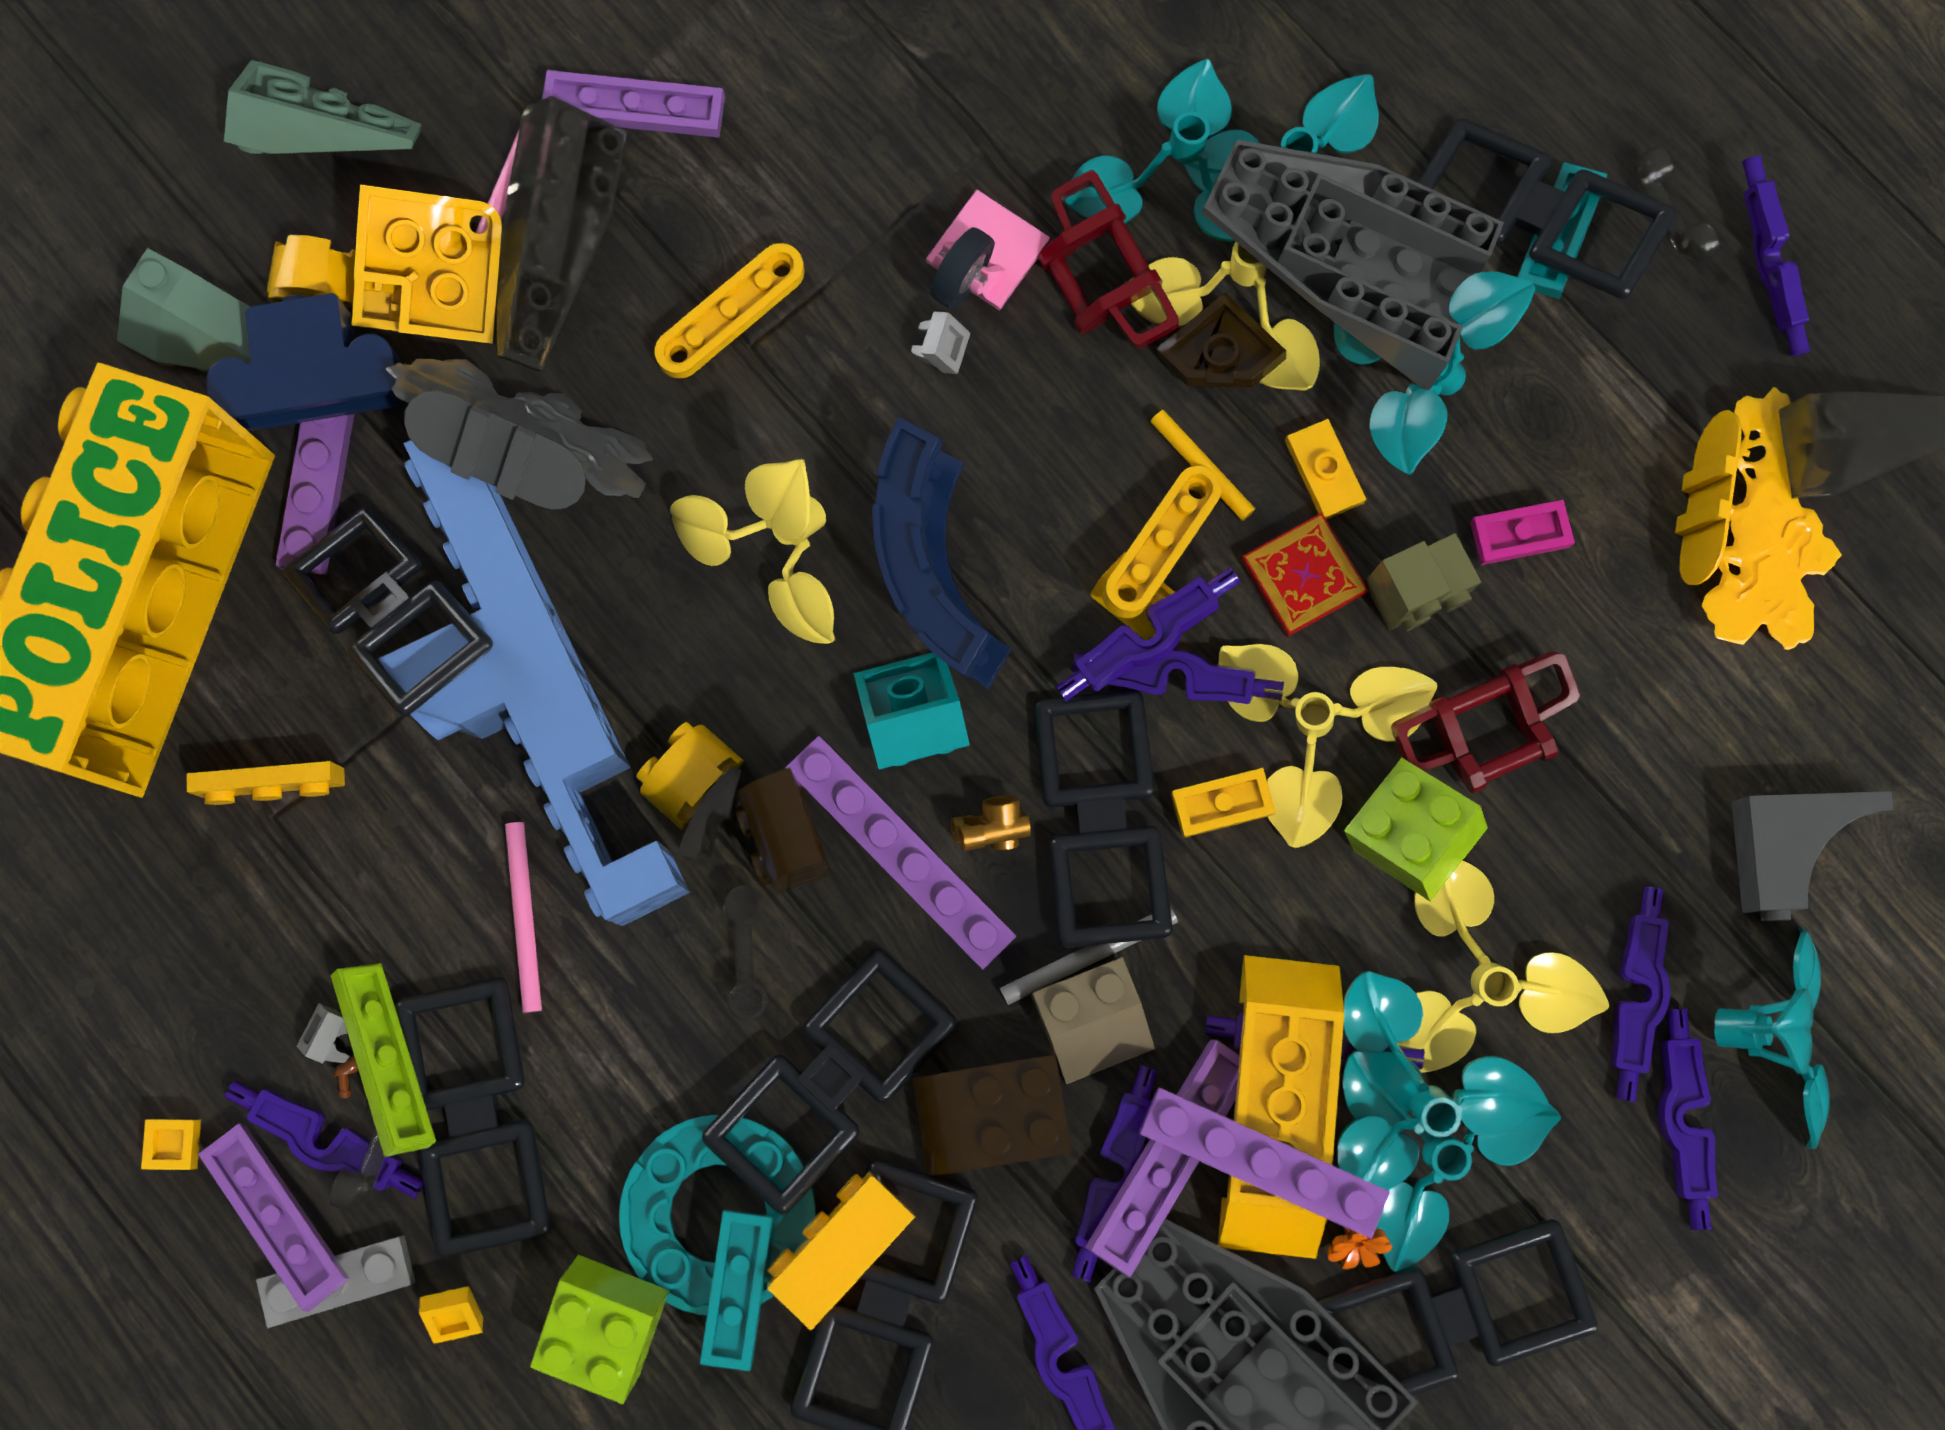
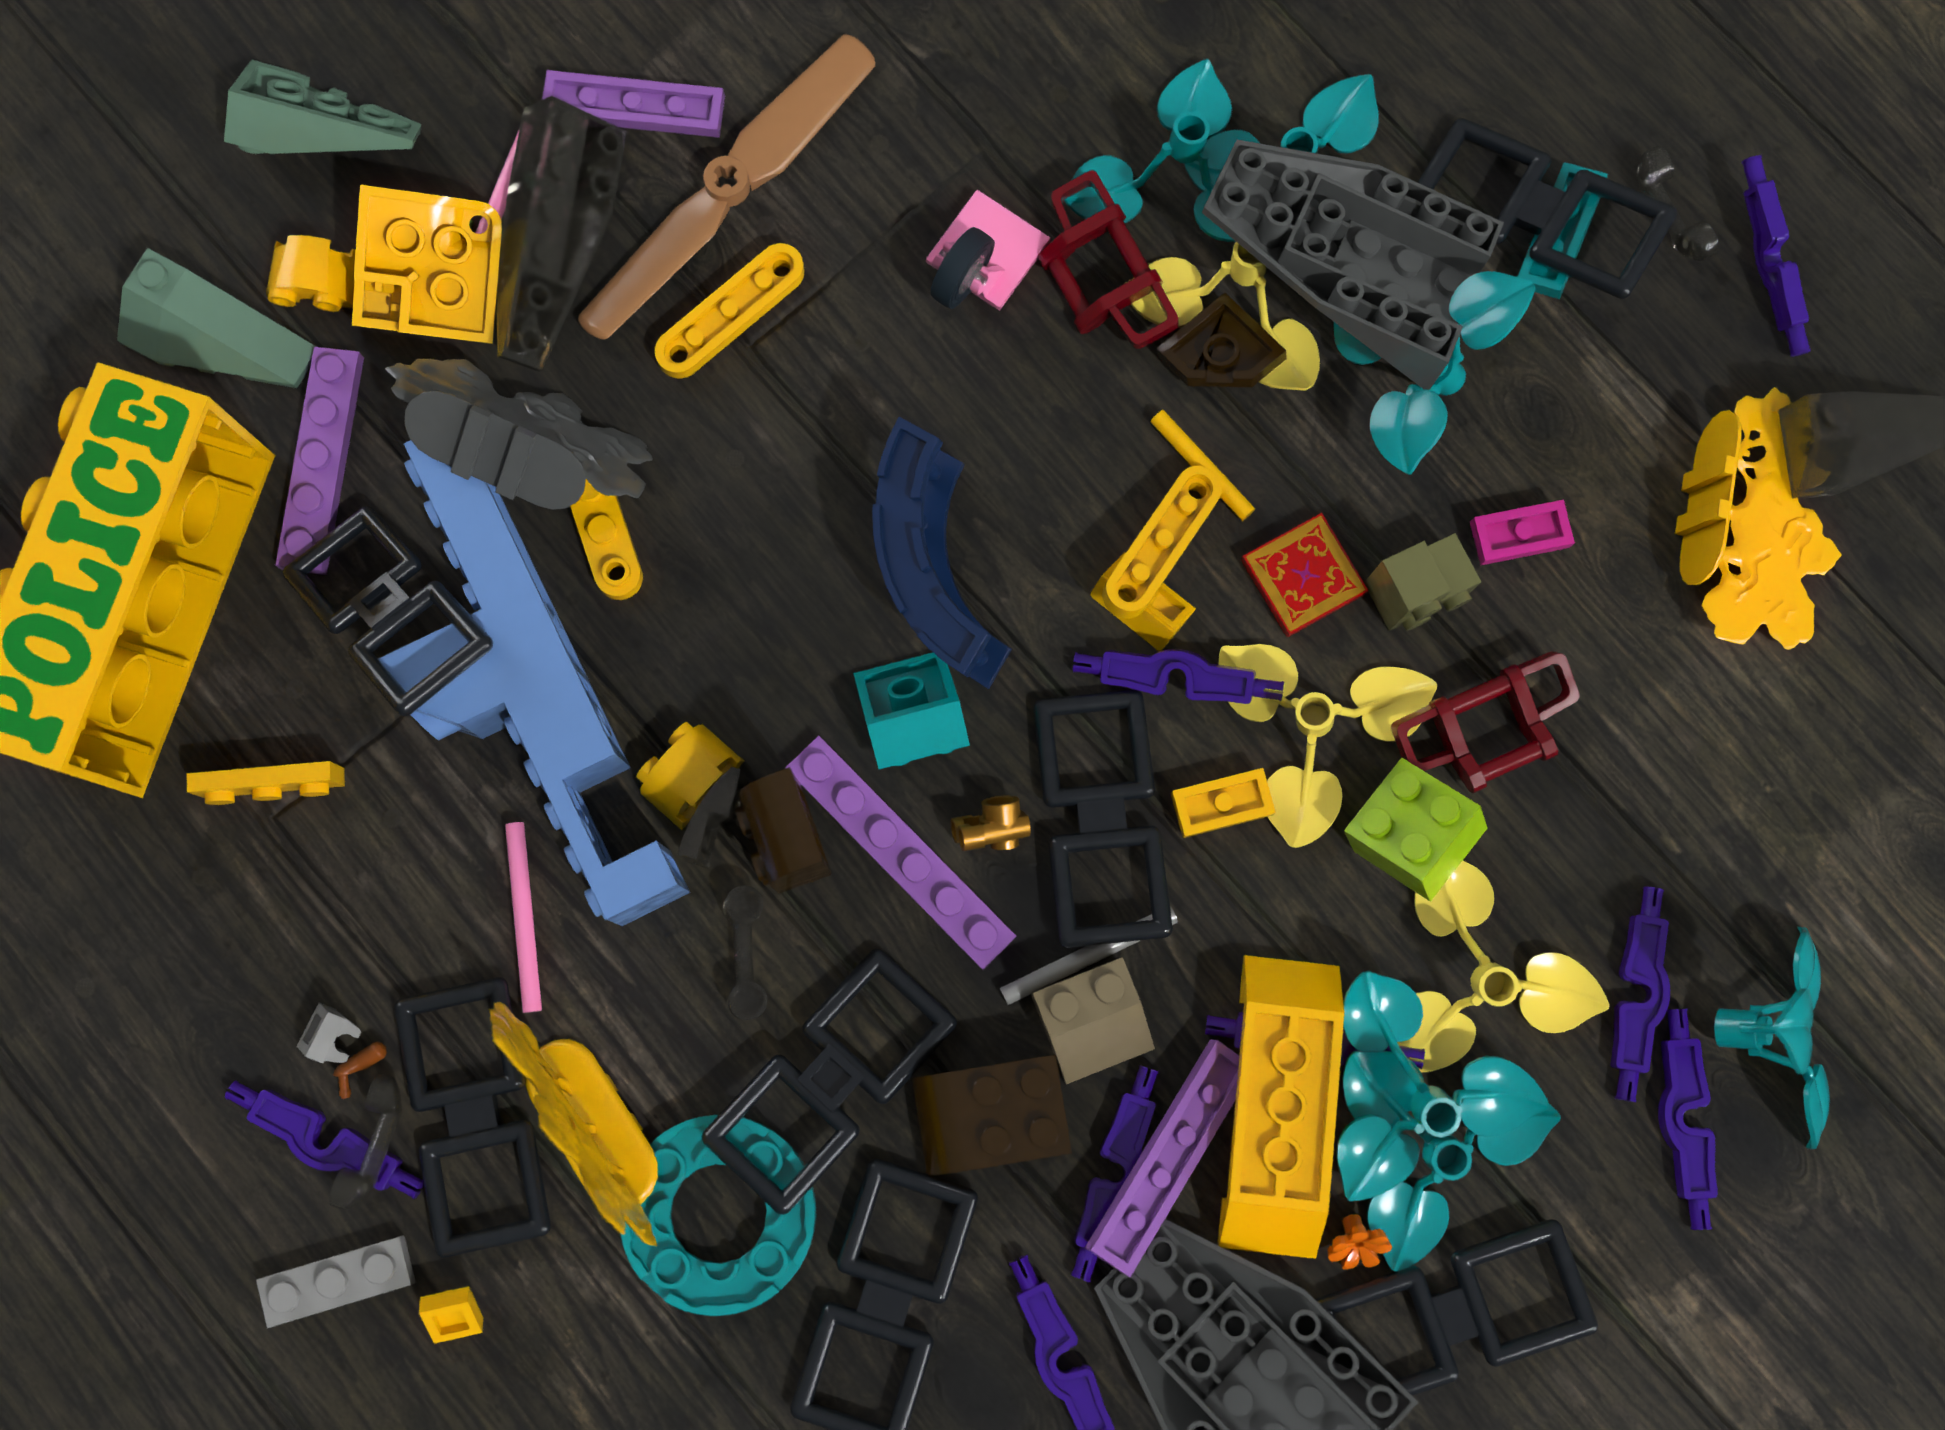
yellow plate [141,1119,201,1170] -> none
medium lavender plate [198,1123,350,1312] -> none
dark blue brick [206,293,408,432] -> none
lime tile [331,963,436,1157] -> none
lime brick [530,1255,670,1404] -> none
light yellow plant [670,459,836,644] -> none
teal plate [700,1210,774,1371] -> none
yellow brick [767,1171,915,1331] -> none
light grey tile [911,311,971,374] -> none
dark purple piece [1055,567,1240,702] -> none
medium lavender plate [1139,1088,1390,1239] -> none
yellow plate [1284,419,1367,519] -> none
dark grey arch [1732,791,1893,922] -> none
none -> yellow plant [490,1002,658,1246]
none -> yellow plate [570,479,643,600]
none -> medium nougat piece [578,34,876,339]

